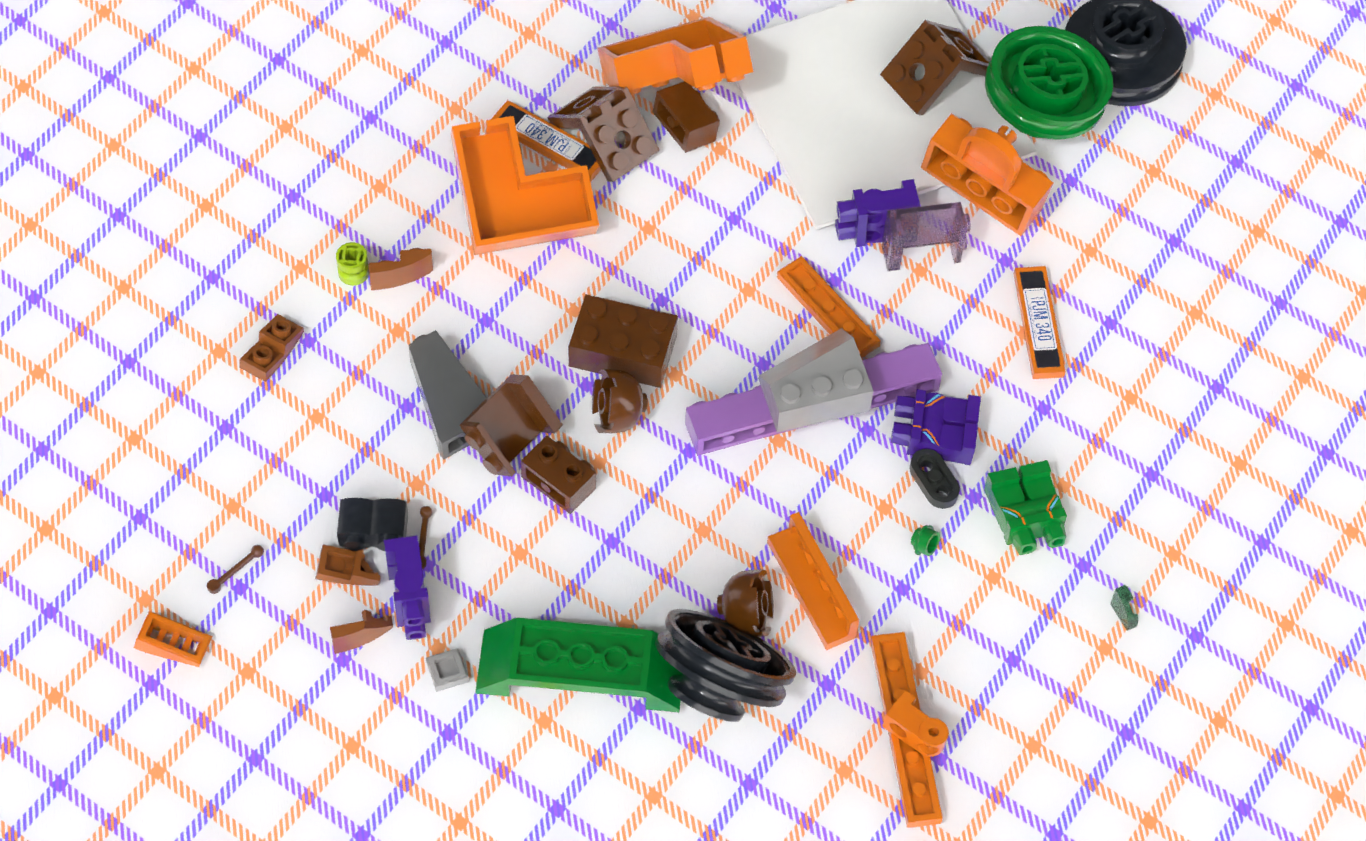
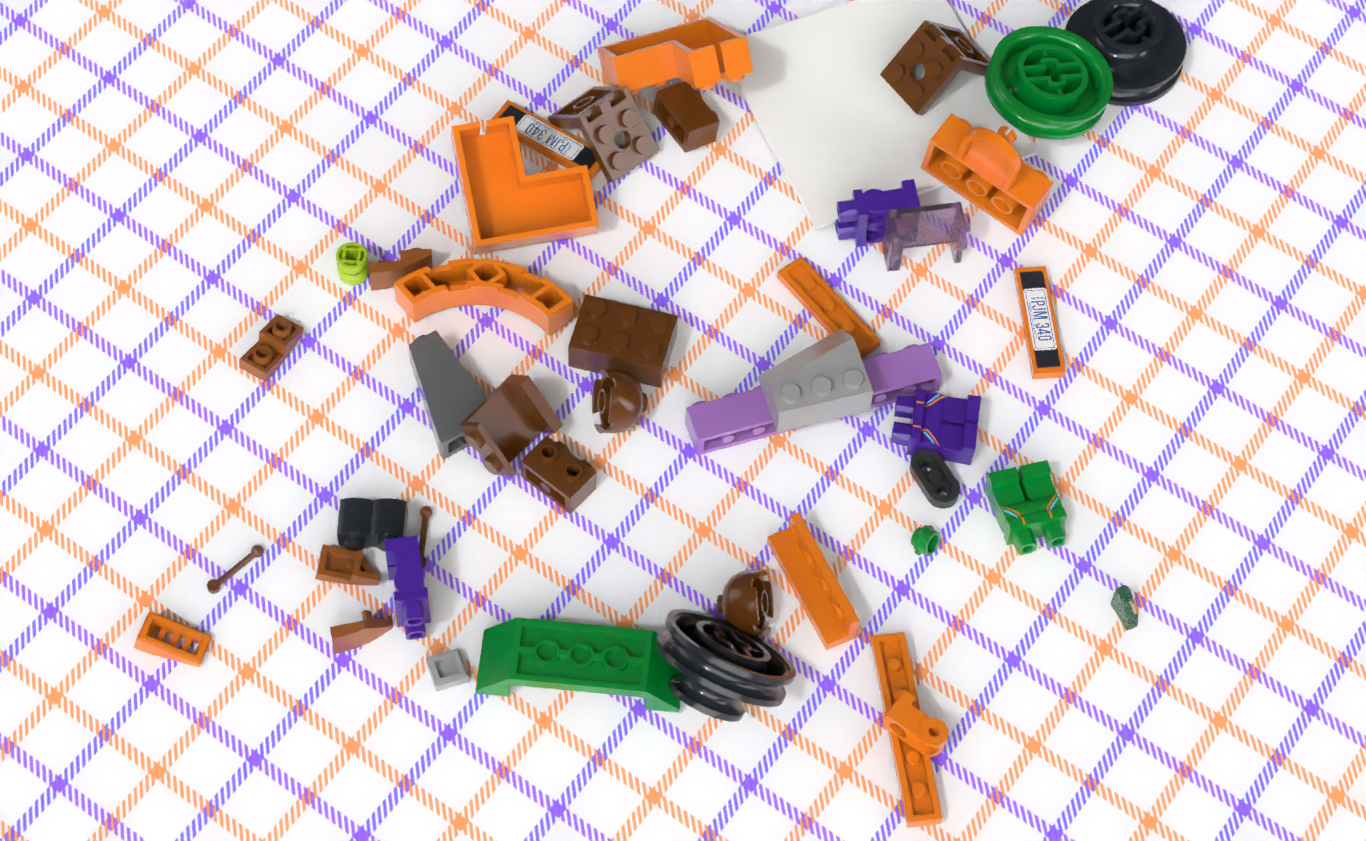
none -> orange brick [394,258,574,336]

